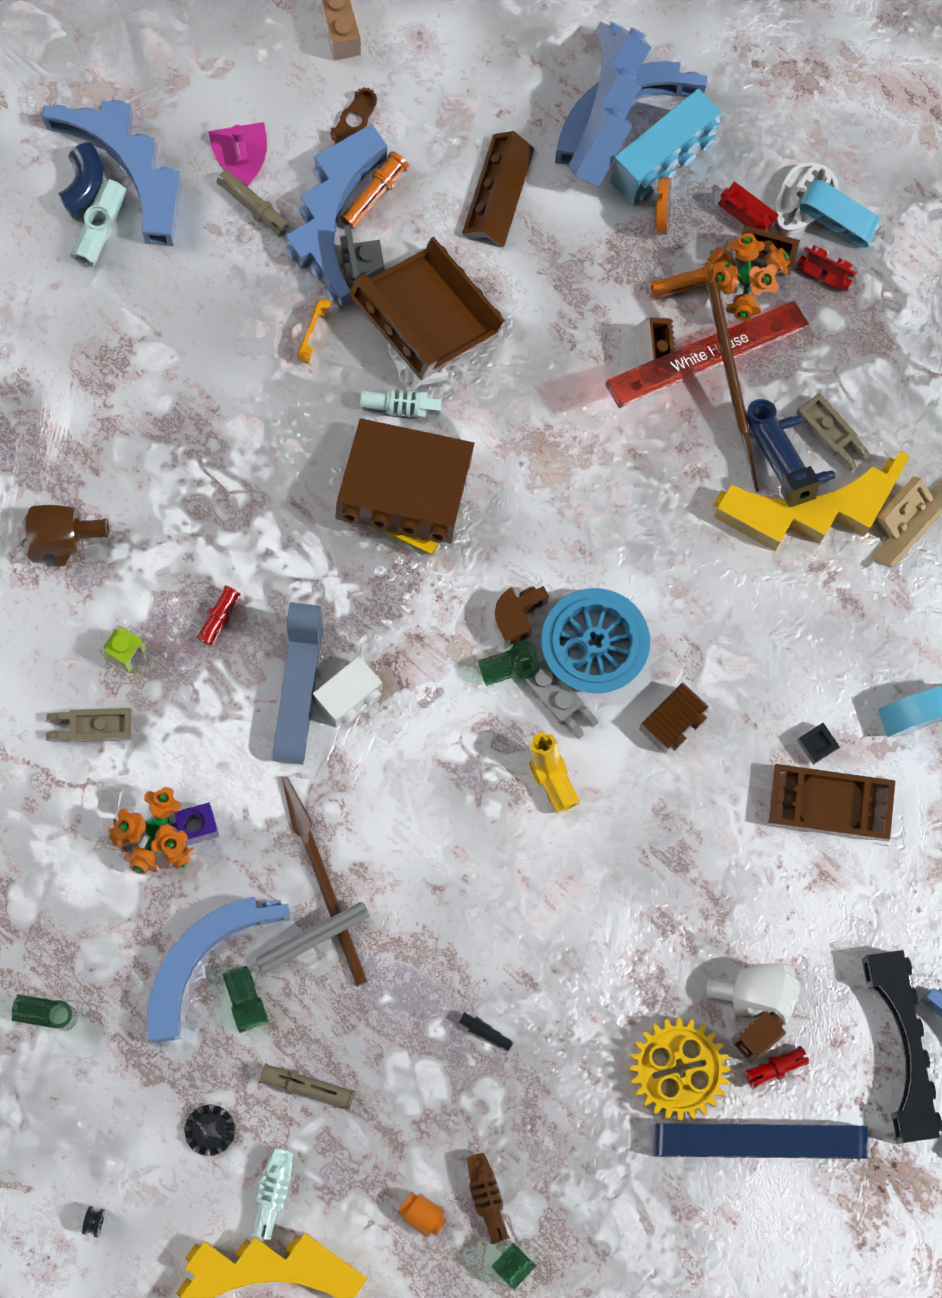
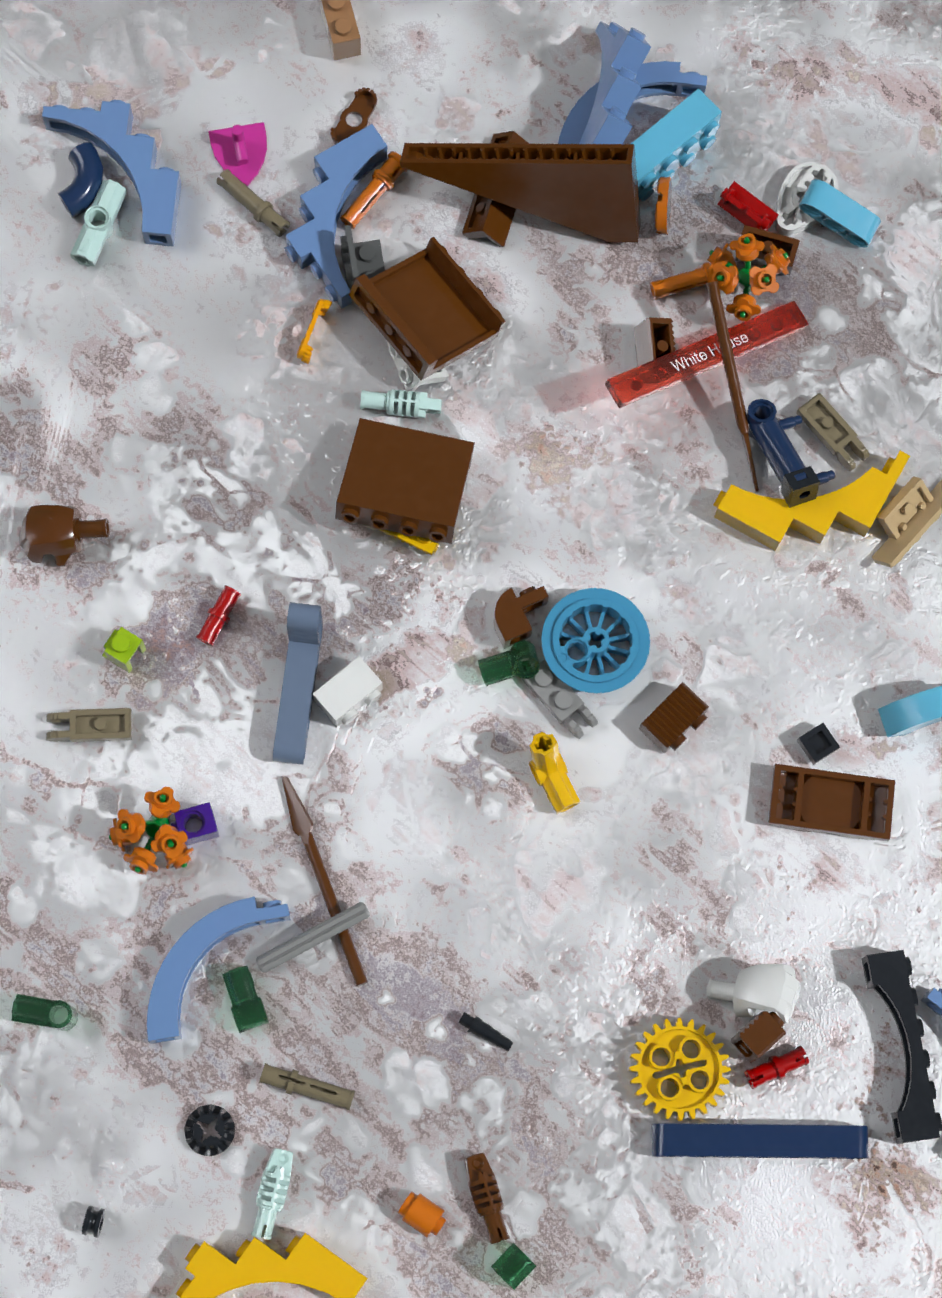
red hinge [796,245,857,291] -> none
none -> reddish brown slope [400,143,641,243]

